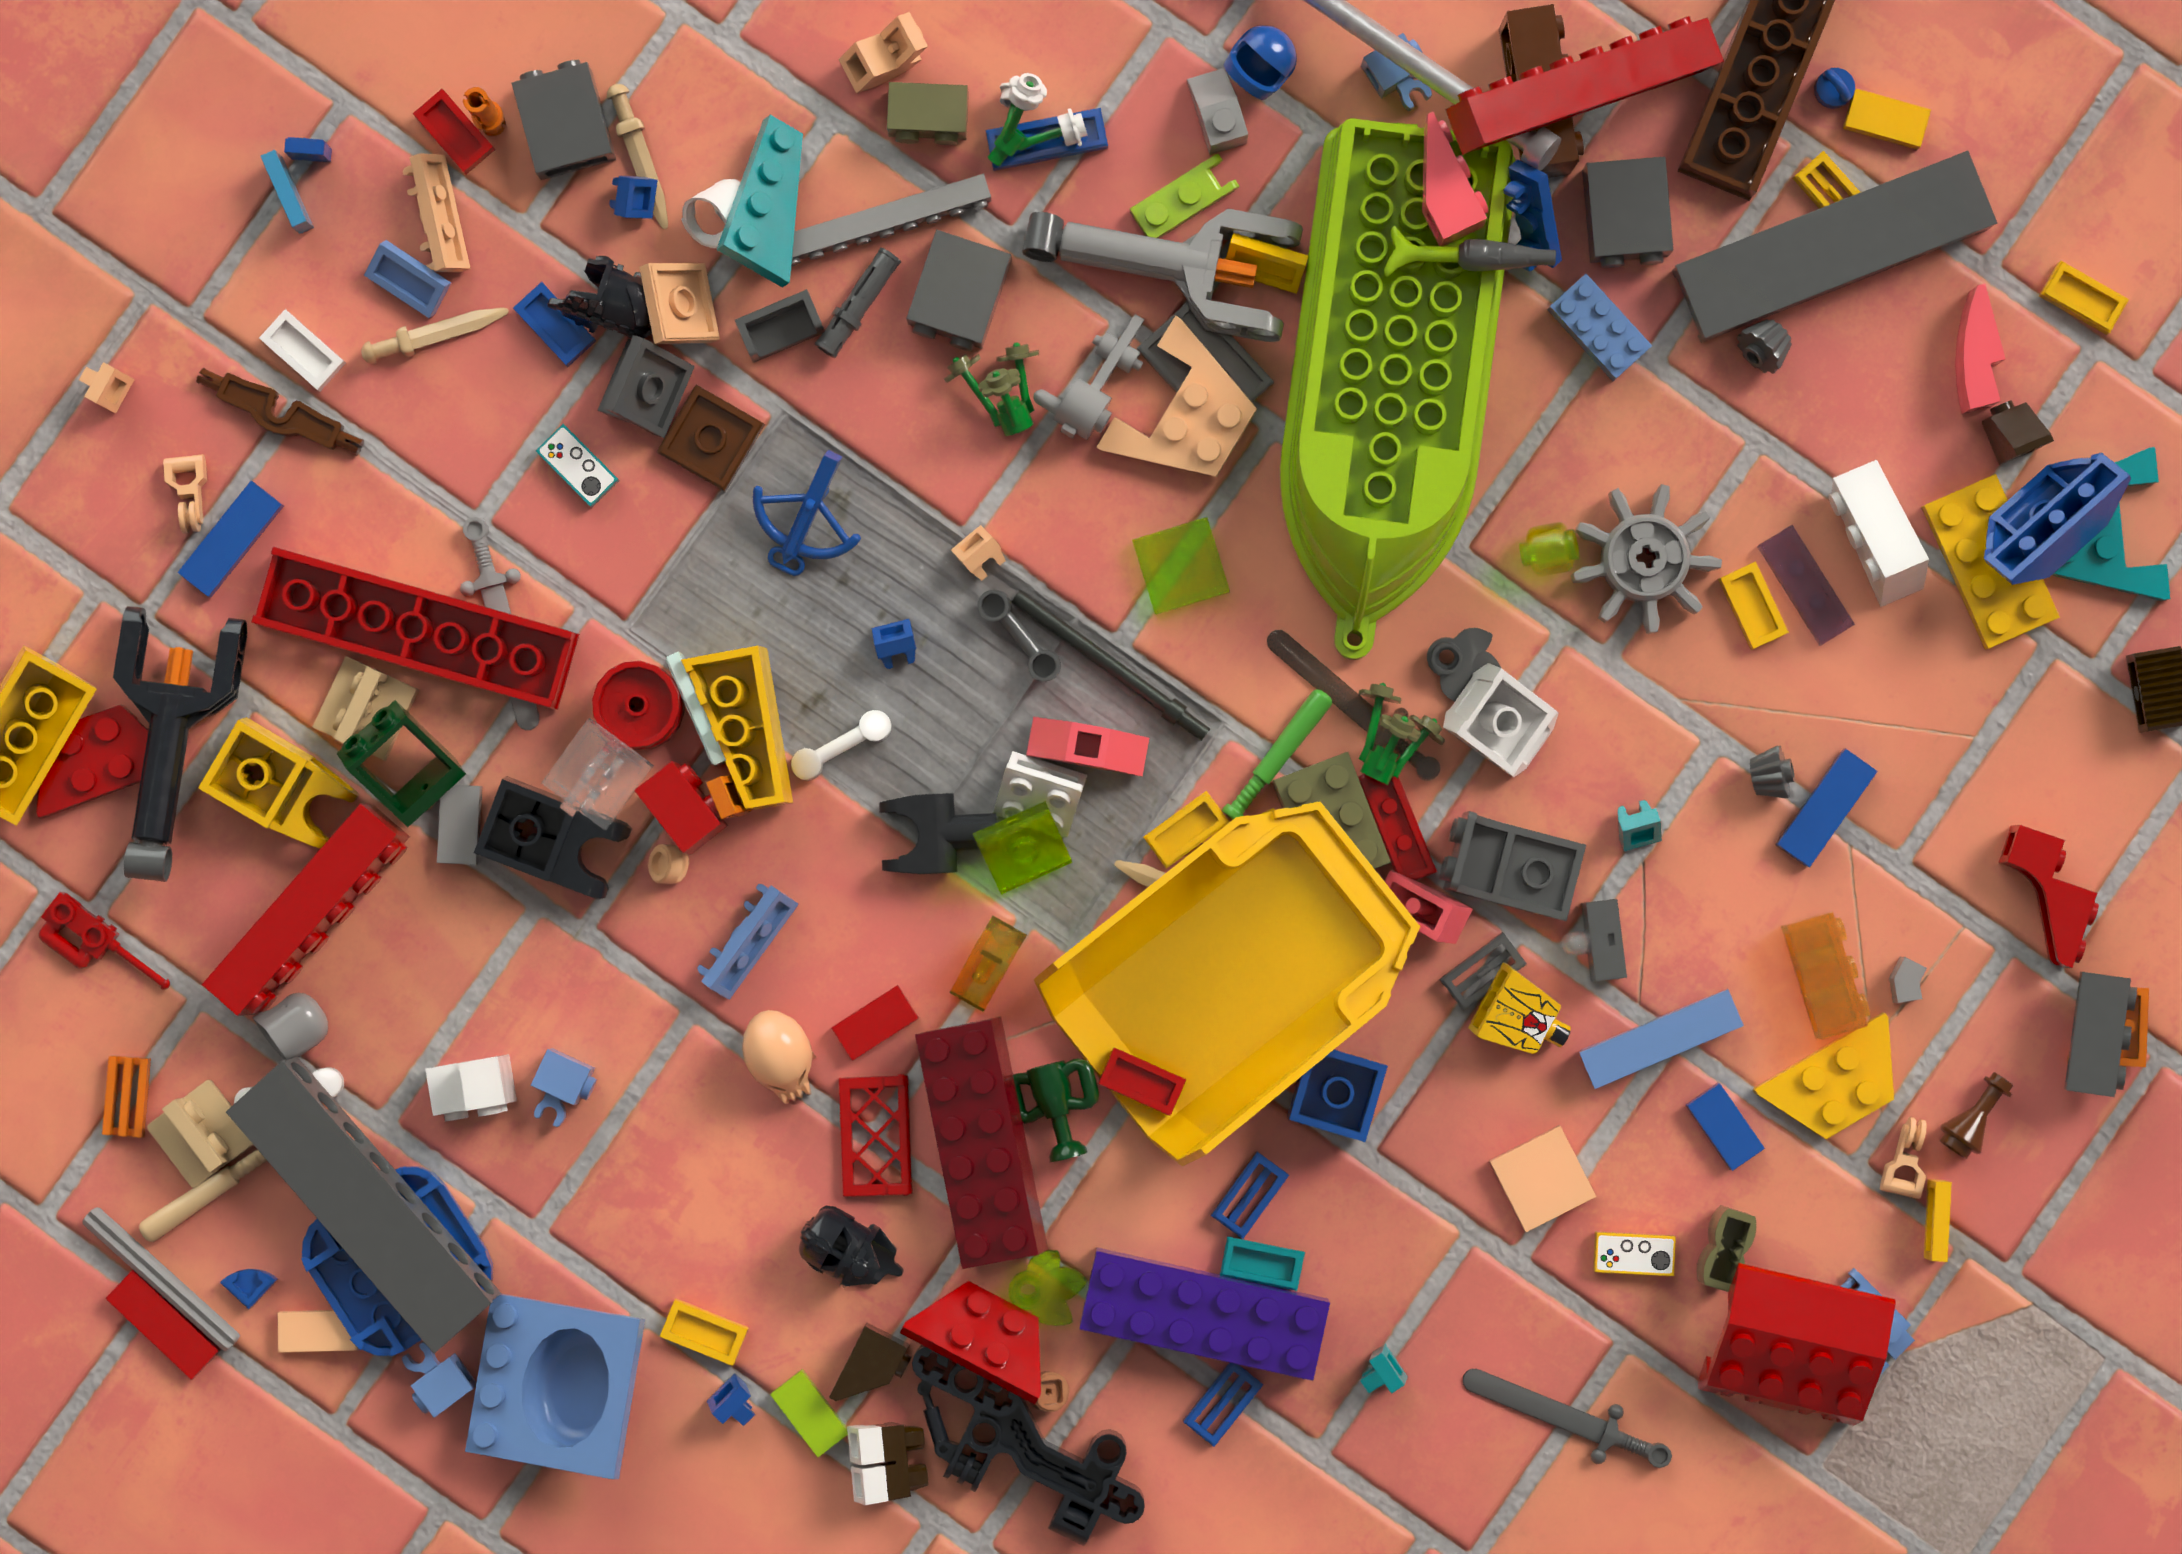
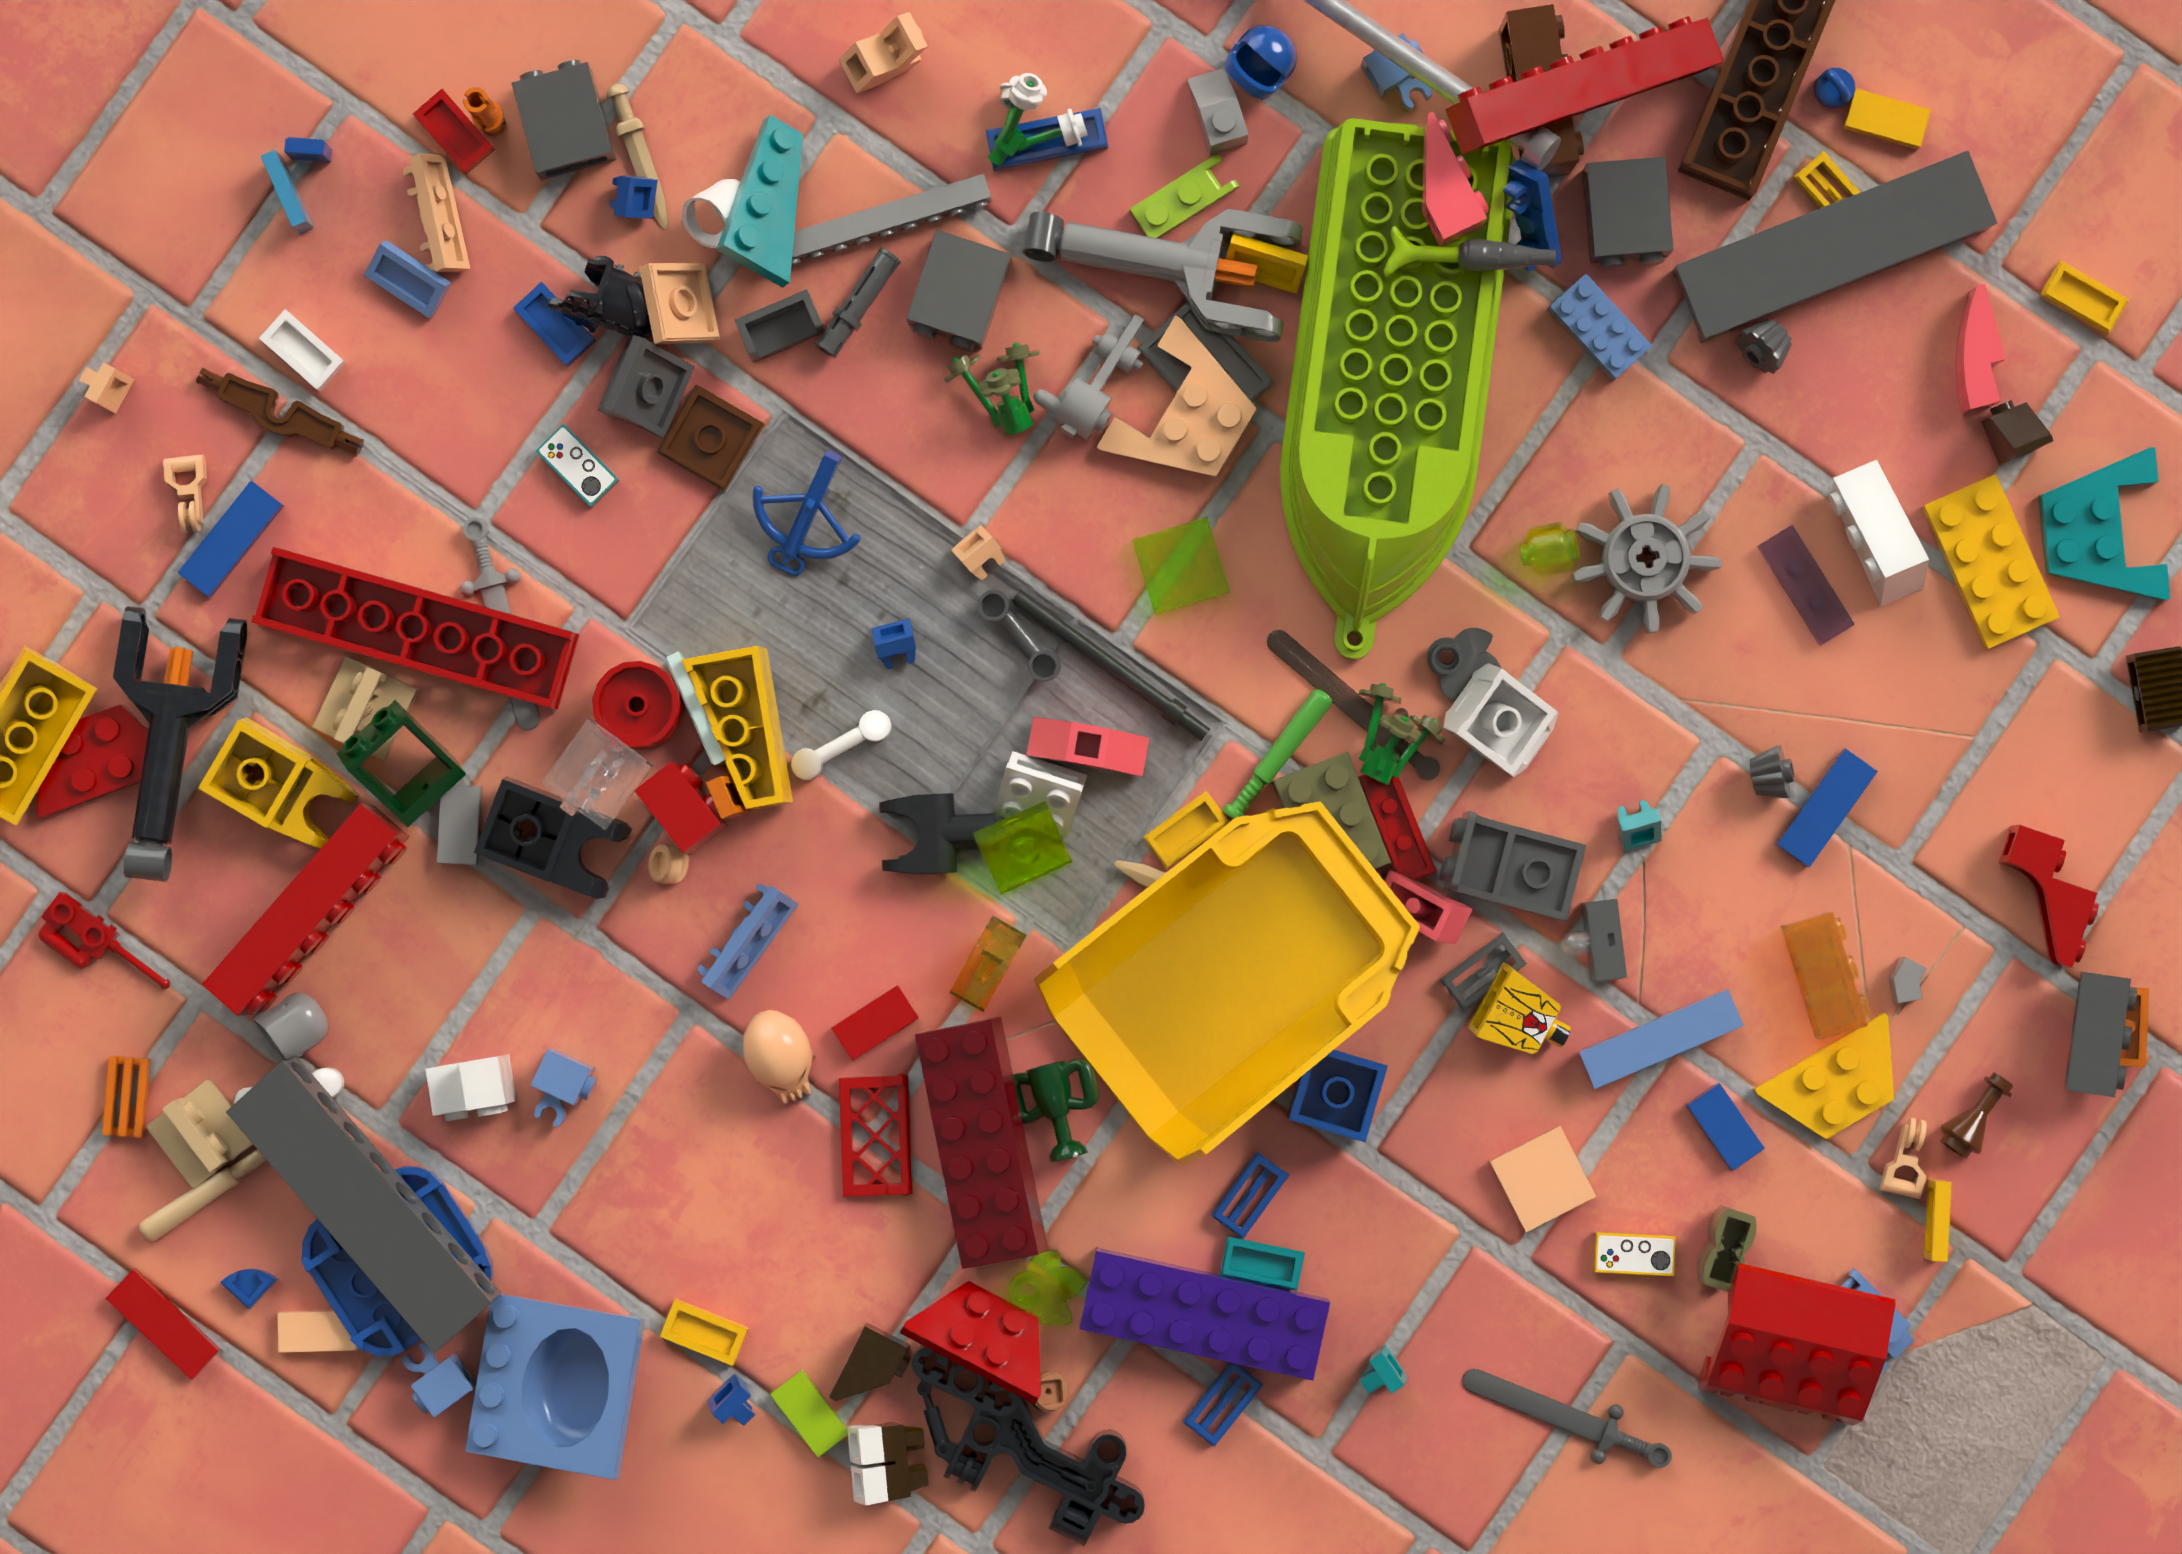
light grey axle [82,1207,240,1351] -> none
tan sword [361,308,508,364] -> none
black helmet [799,1205,904,1289] -> none
olive brick [887,82,969,145] -> none
red tile [1097,1047,1186,1116] -> none
yellow tile [1718,561,1789,650] -> none
blue wedge [1984,453,2131,585] -> none

